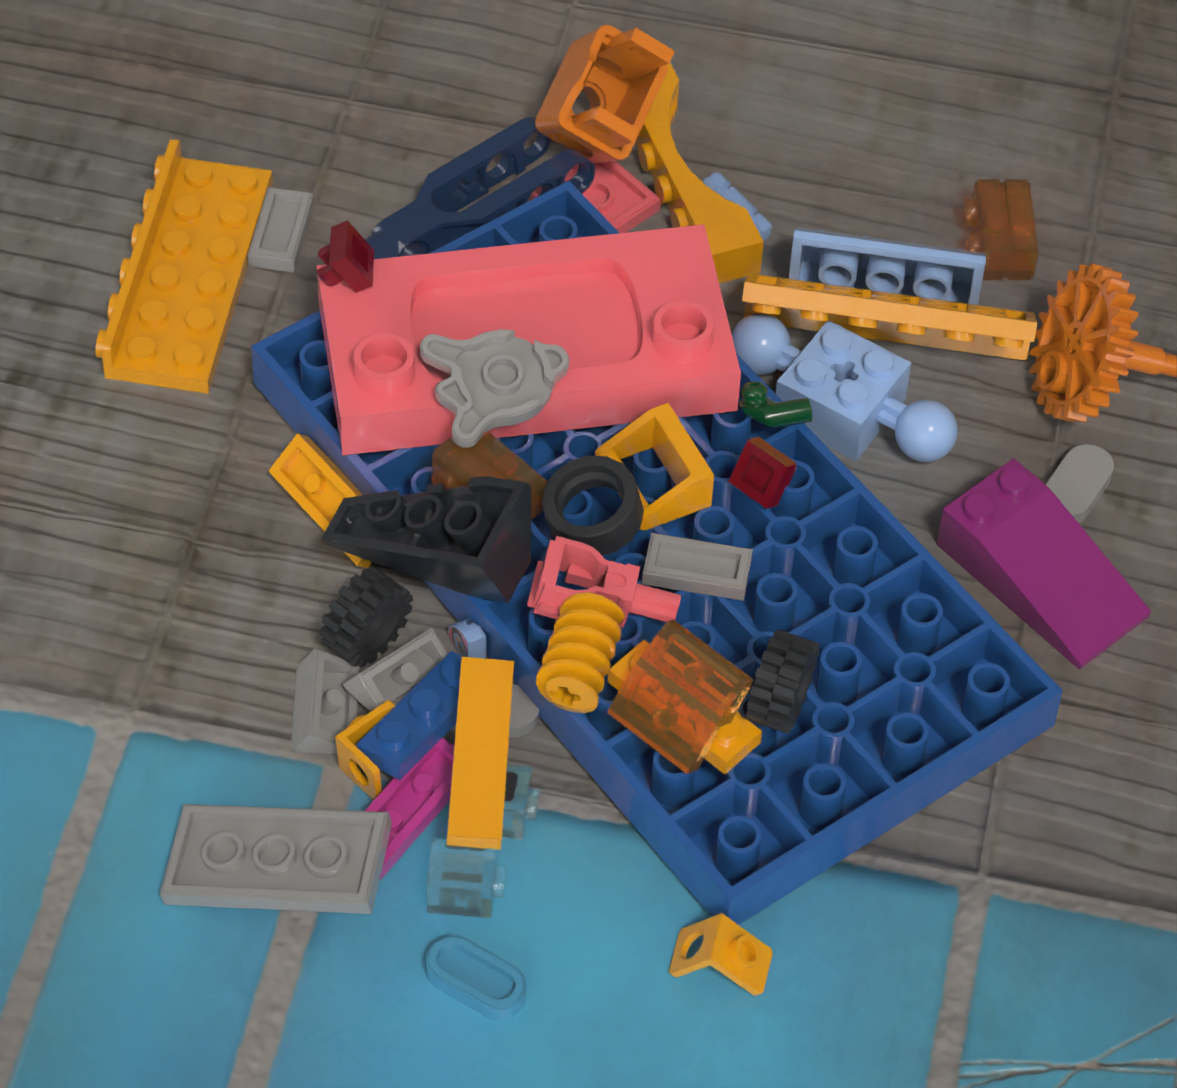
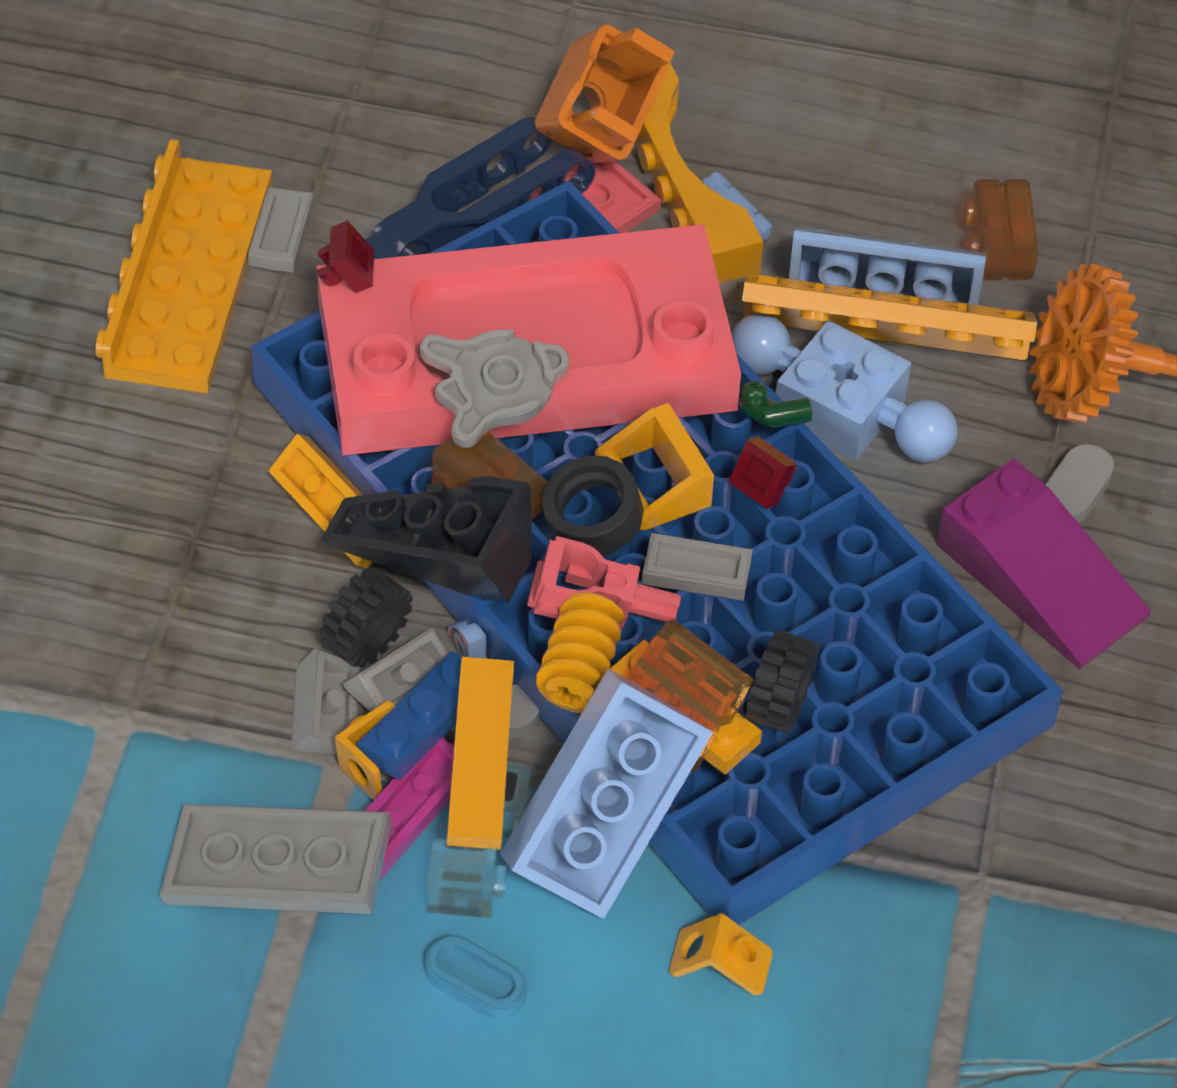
none -> light blue slope [500,668,713,919]

